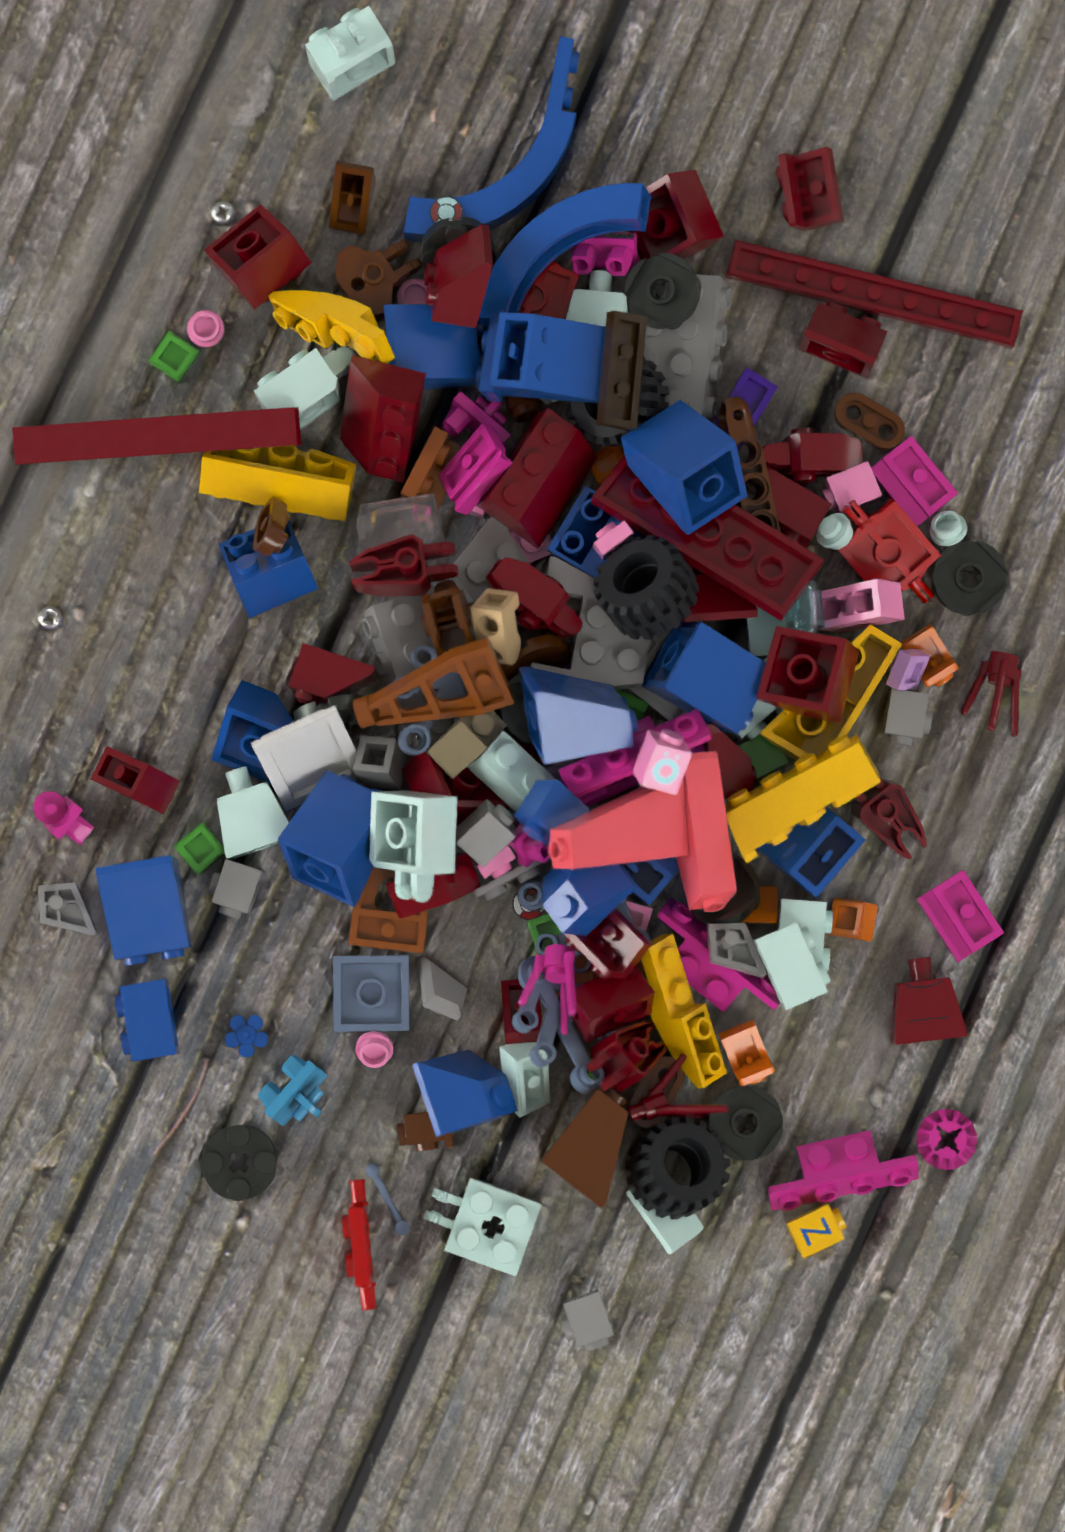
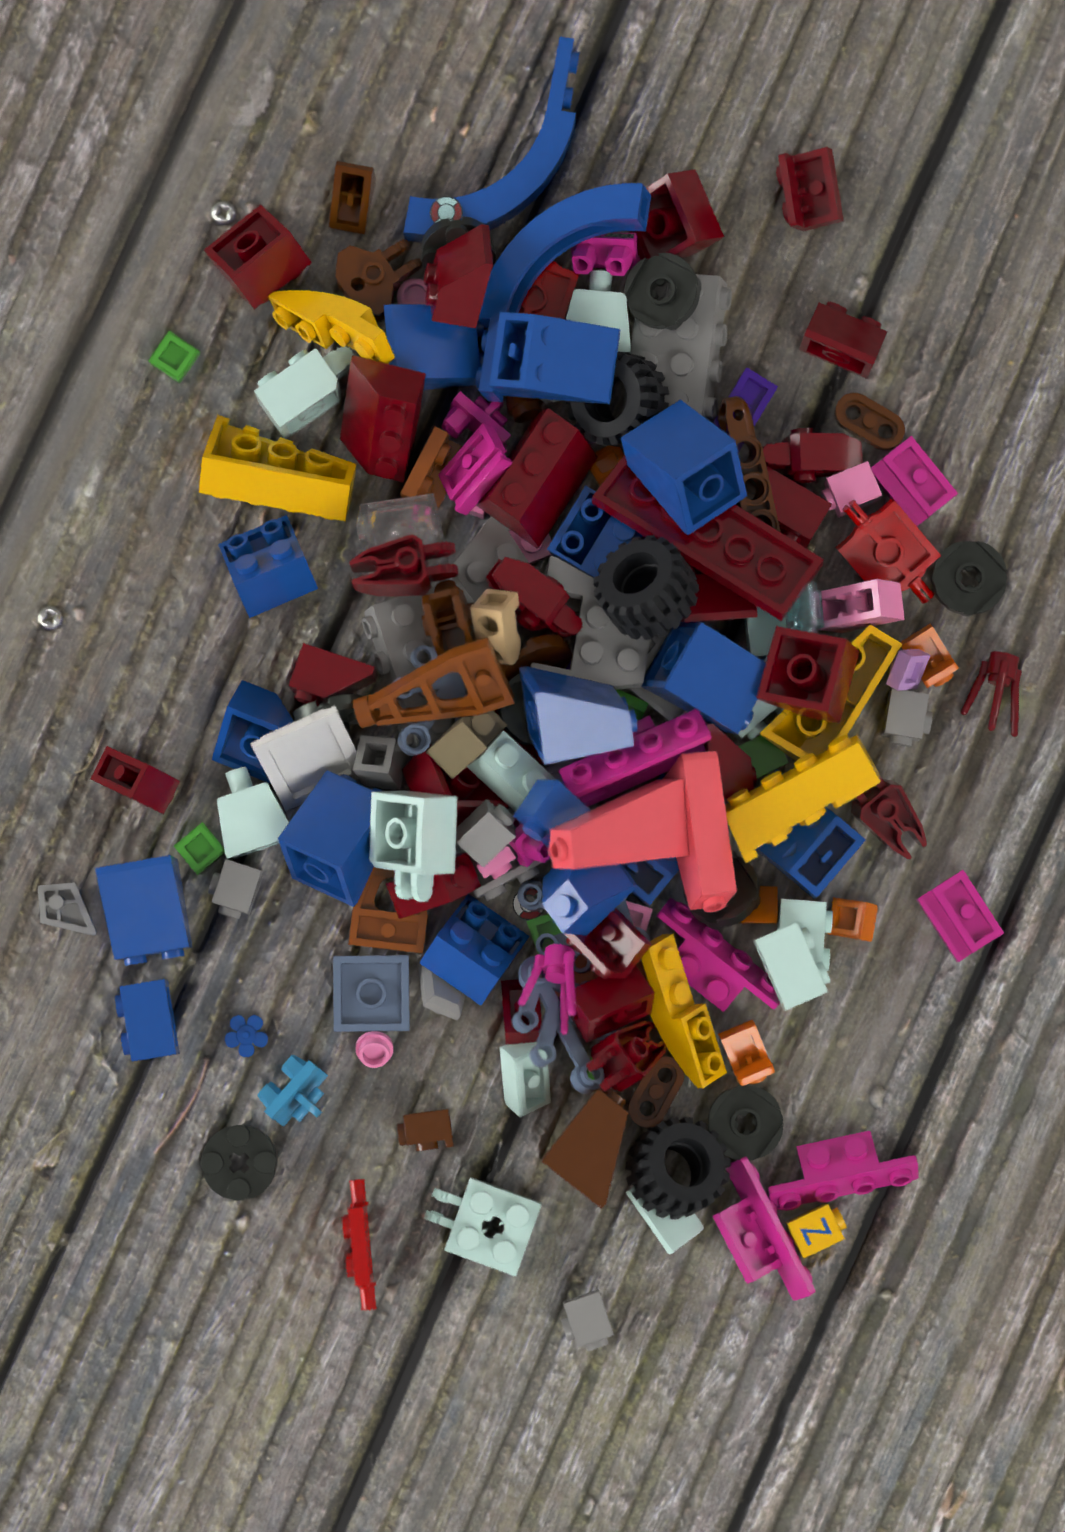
dark red tile [12,407,301,465] -> none
dark pink hips [33,791,94,845] -> none
bright pink plate [187,310,224,348] -> none
reddish brown plate [253,497,290,557] -> none
light aqua hinge [305,6,395,101] -> none
sand blue hinge [365,1163,410,1235] -> none
blue slope [412,1050,518,1137] -> none
bright pink plate [594,520,633,560] -> none
dark brown plate [596,310,647,431] -> none
dark red plant [627,1054,729,1121] -> none
bright pink brick [633,729,692,795] -> none
light grey piece [706,923,767,978] -> none
dark red tile [725,239,1023,349] -> none
light aqua plate [816,513,853,550] -> none
dark red torso [892,957,967,1045] -> none
dark pink gear [916,1109,977,1170] -> none
light aqua plate [930,511,967,546] -> none
none -> blue slope [419,894,530,1006]
none -> dark pink bracket [712,1156,816,1301]

